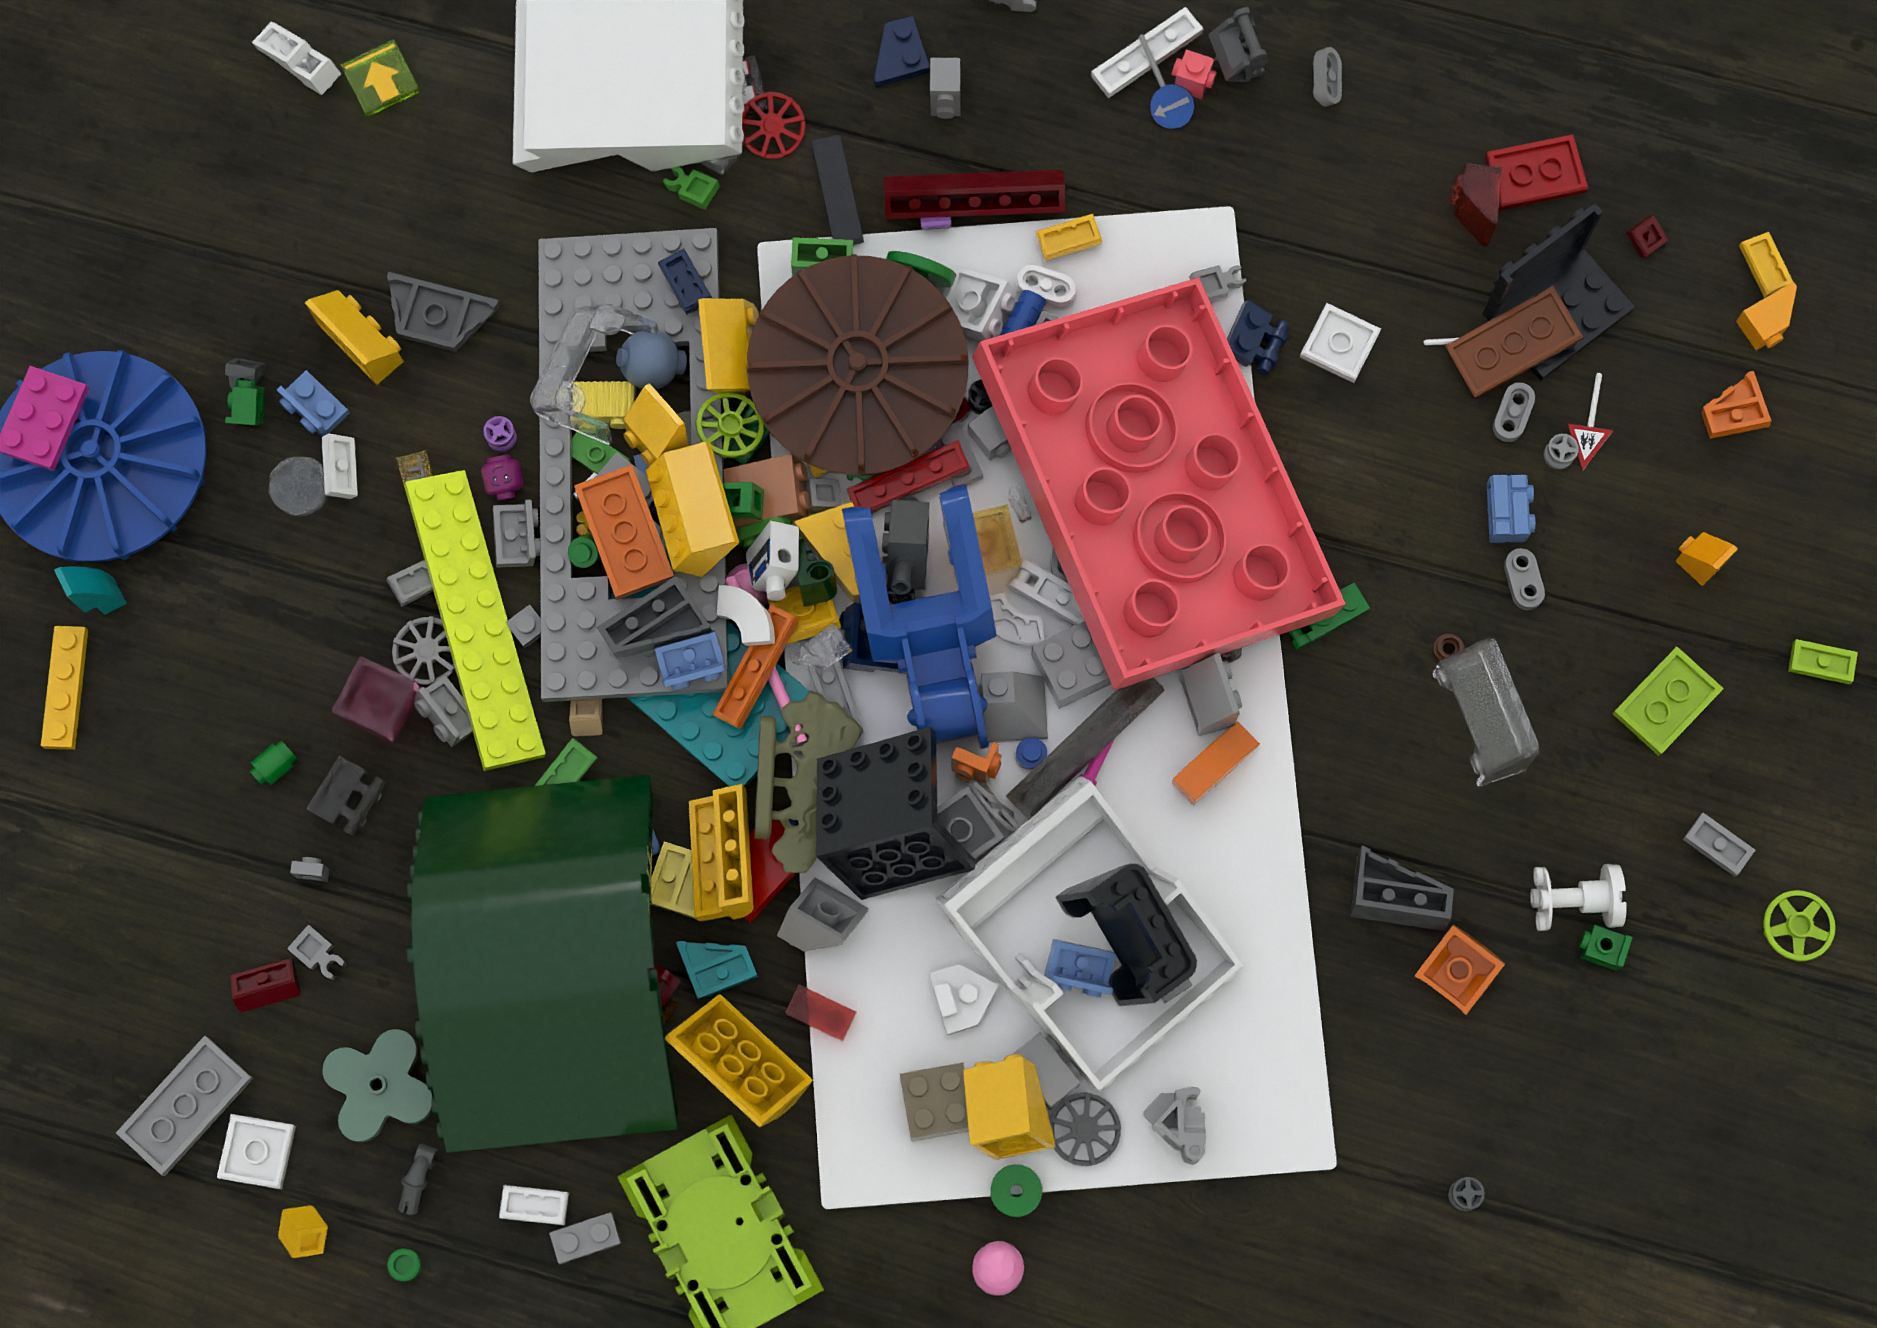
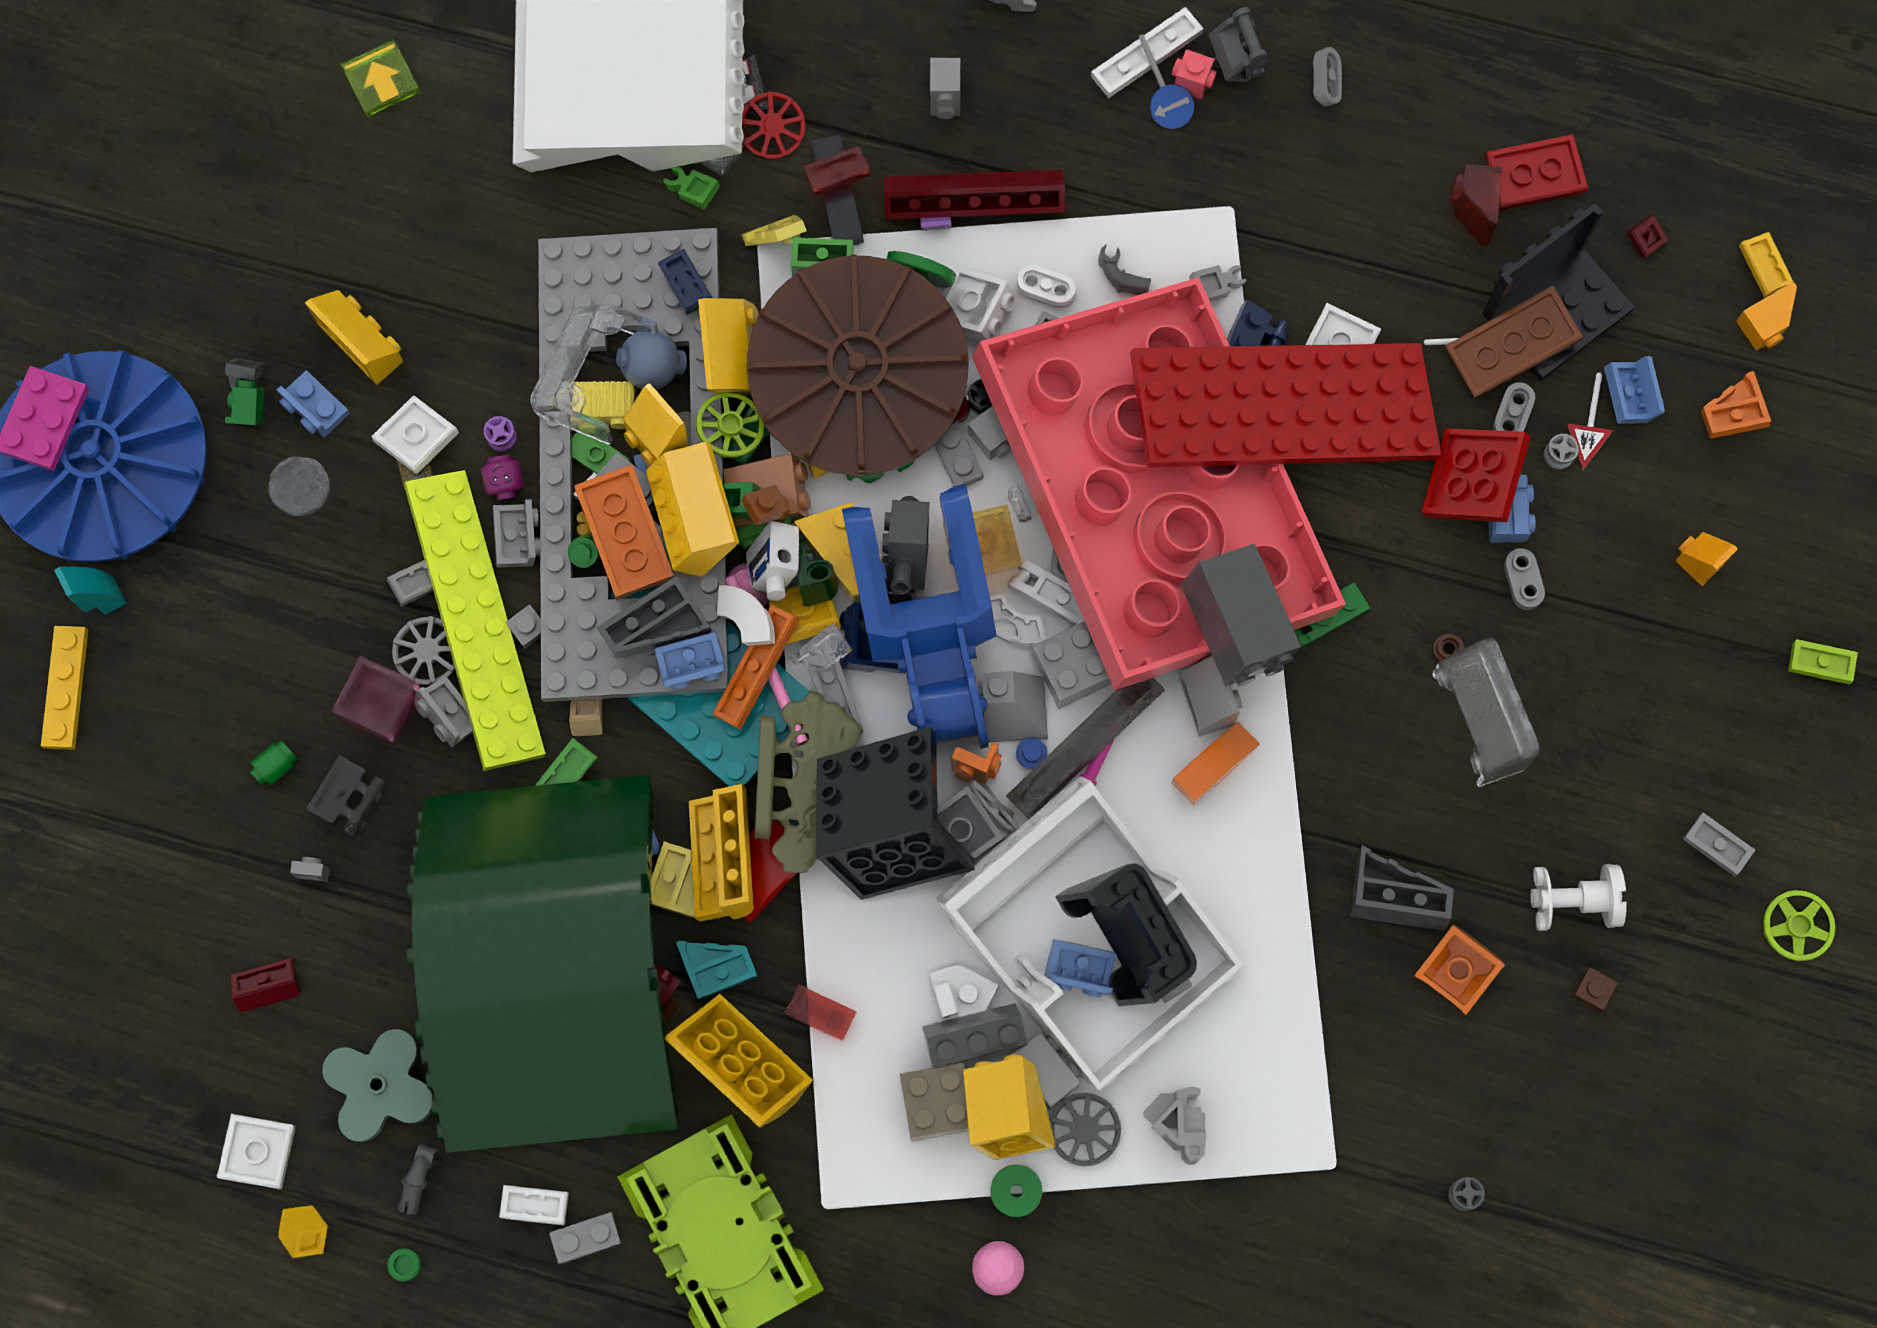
light grey plate [116,1036,254,1176] -> none
white slope [252,21,341,95] -> none
light grey plate [287,925,347,980] -> none
white plate [322,433,358,499] -> none
dark grey wing [387,272,500,352] -> none
light grey slope [777,877,869,952] -> none
light grey plate [805,478,841,512] -> none
red tile [846,440,971,513] -> none
dark blue wing [874,16,930,87] -> none
blue axle [1000,290,1046,335] -> none
yellow plate [1036,214,1102,262] -> none
green brick [1579,925,1633,971] -> none
lime plate [1612,646,1724,756] -> none
none -> white tile [371,395,458,475]
none -> light yellow wing [741,215,806,246]
none -> dark orange bracket [741,485,790,526]
none -> clear red plate [803,146,870,196]
none -> dark grey brick [922,1003,1028,1068]
none -> dark grey piece [1098,244,1151,295]
none -> red plate [1130,343,1441,468]
none -> dark grey brick [1181,543,1301,687]
none -> red plate [1421,429,1531,522]
none -> reddish brown plate [1573,967,1618,1012]
none -> medium blue bracket [1604,356,1665,424]

